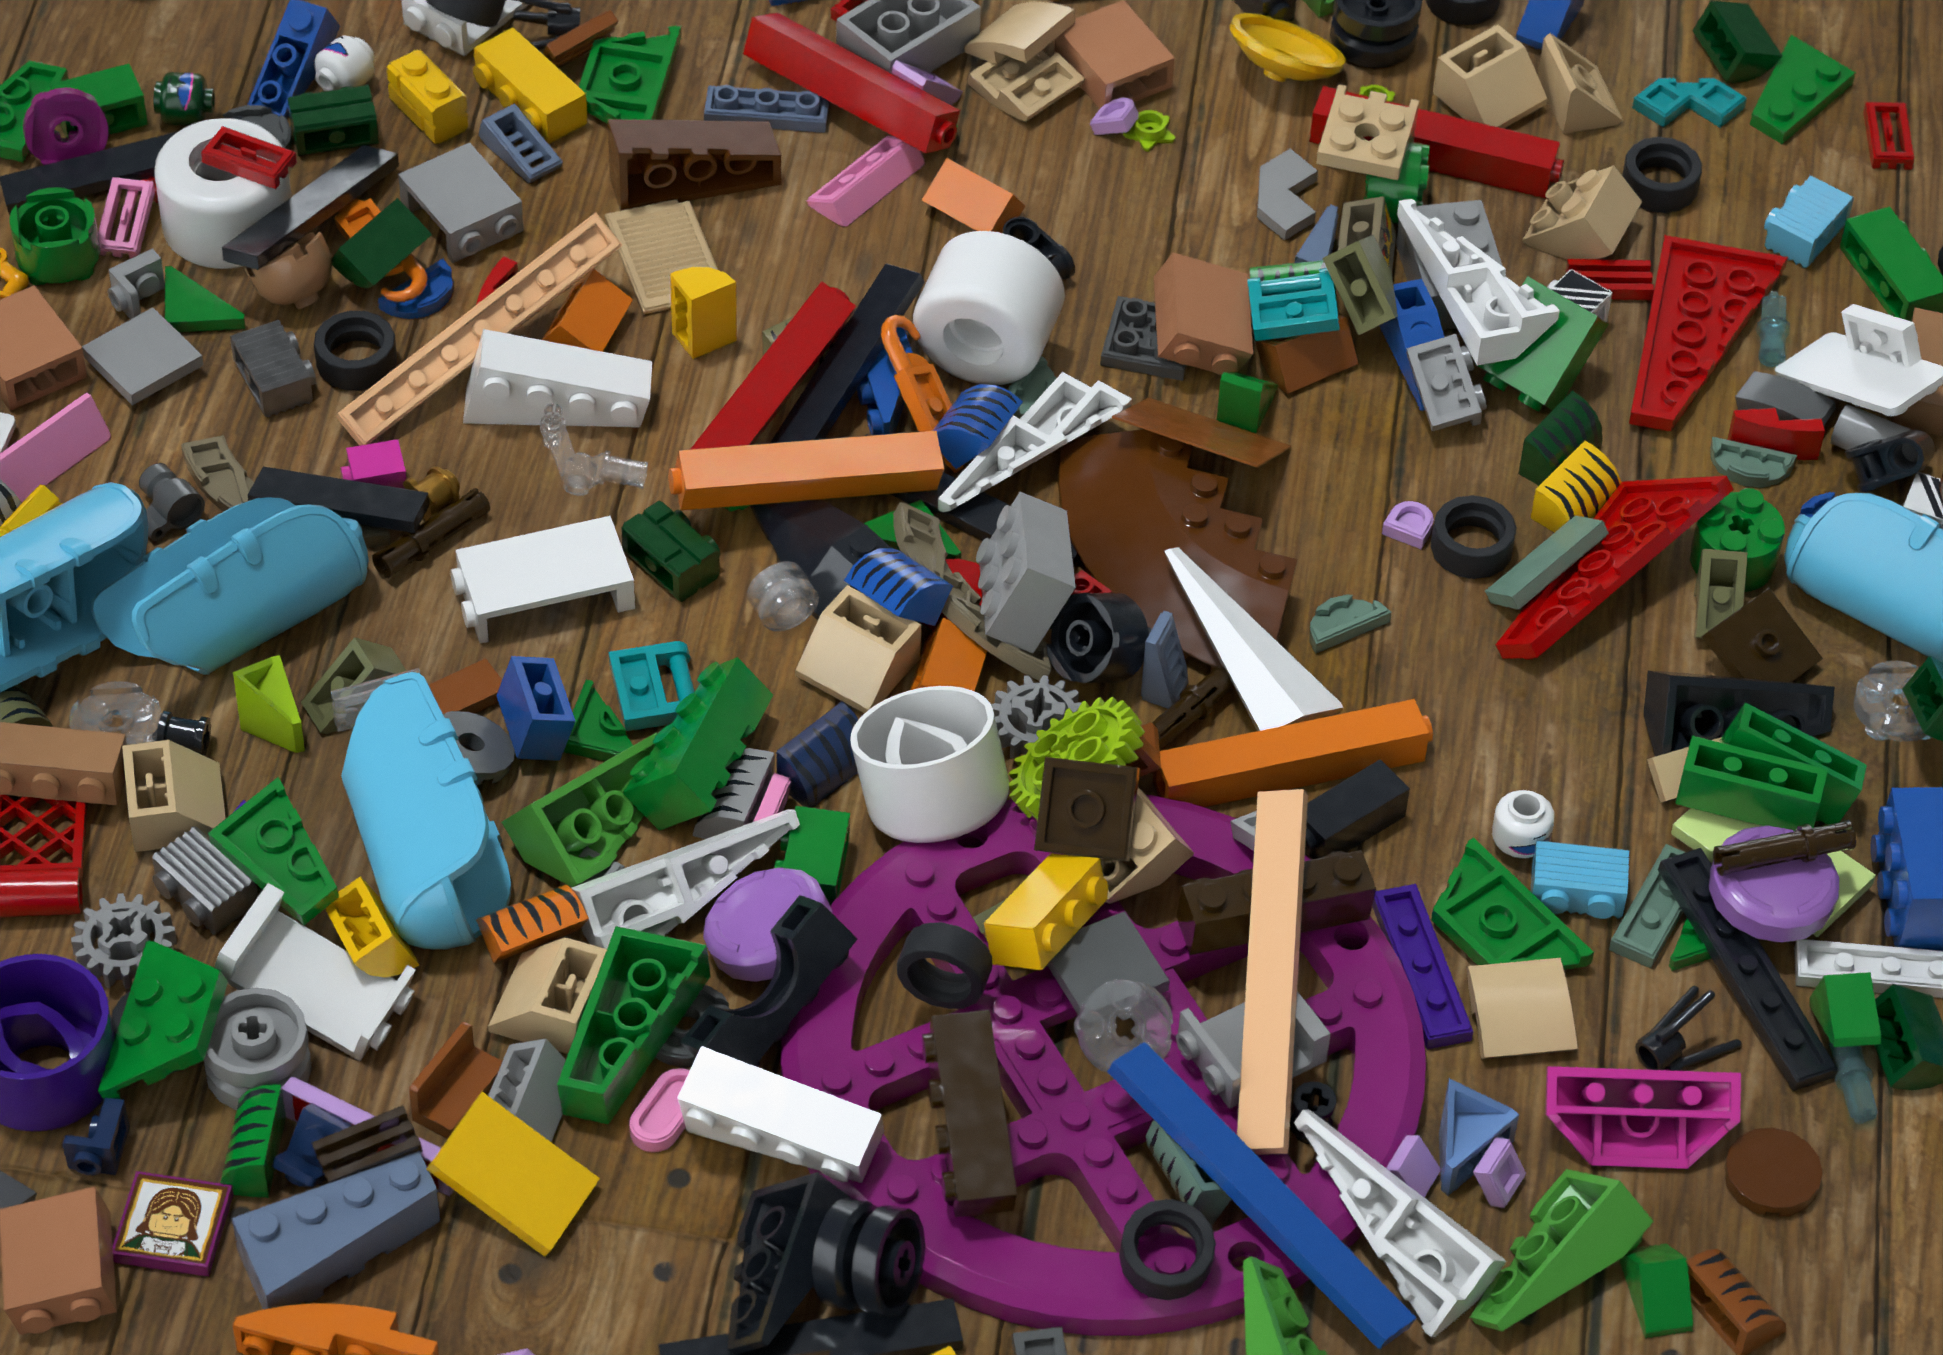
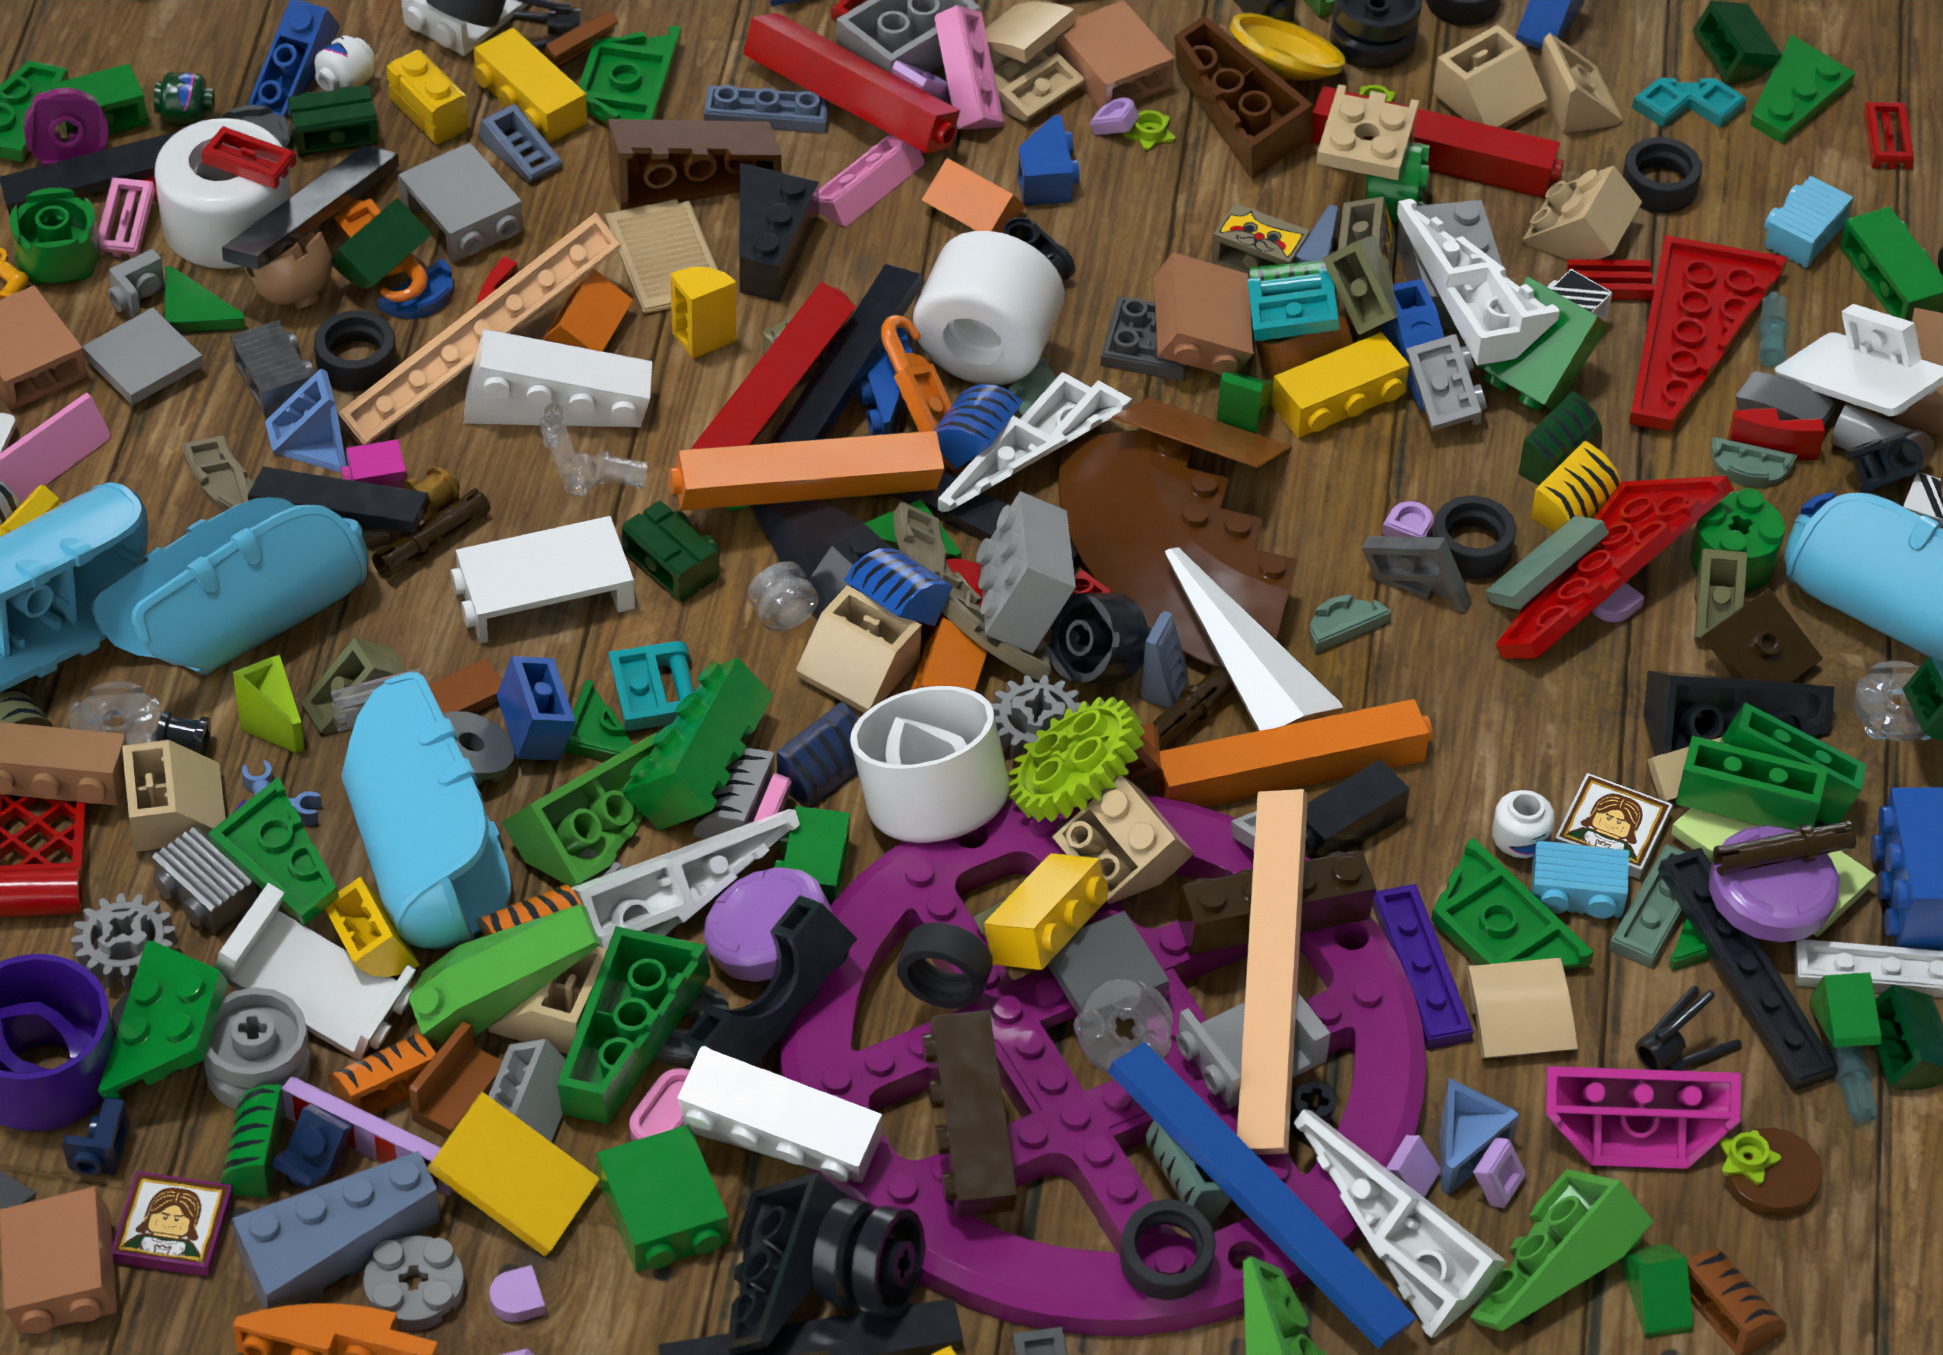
dark grey piece [139,463,205,541] -> none
dark brown tile [311,1105,423,1183] -> none
dark brown plate [1034,757,1140,862] -> none
light grey tile [1257,149,1318,240] -> none
none -> medium blue arm [242,760,322,826]
none -> medium blue slope [265,368,347,473]
none -> orange brick [328,1033,436,1115]
none -> light grey plate [363,1236,464,1331]
none -> bright green wedge [408,904,601,1044]
none -> lavender tile [489,1265,546,1322]
none -> green brick [596,1124,729,1272]
none -> black wedge [739,163,819,302]
none -> bright pink slope [935,5,1004,129]
none -> blue slope [1017,115,1080,205]
none -> reddish brown wedge [1175,15,1313,179]
none -> dark tan brick [1211,203,1310,278]
none -> yellow brick [1271,332,1410,438]
none -> flat silver wing [1361,536,1472,613]
none -> tile [1554,773,1673,879]
none -> lavender tile [1592,582,1644,622]
none -> lime plate [1719,1130,1781,1185]

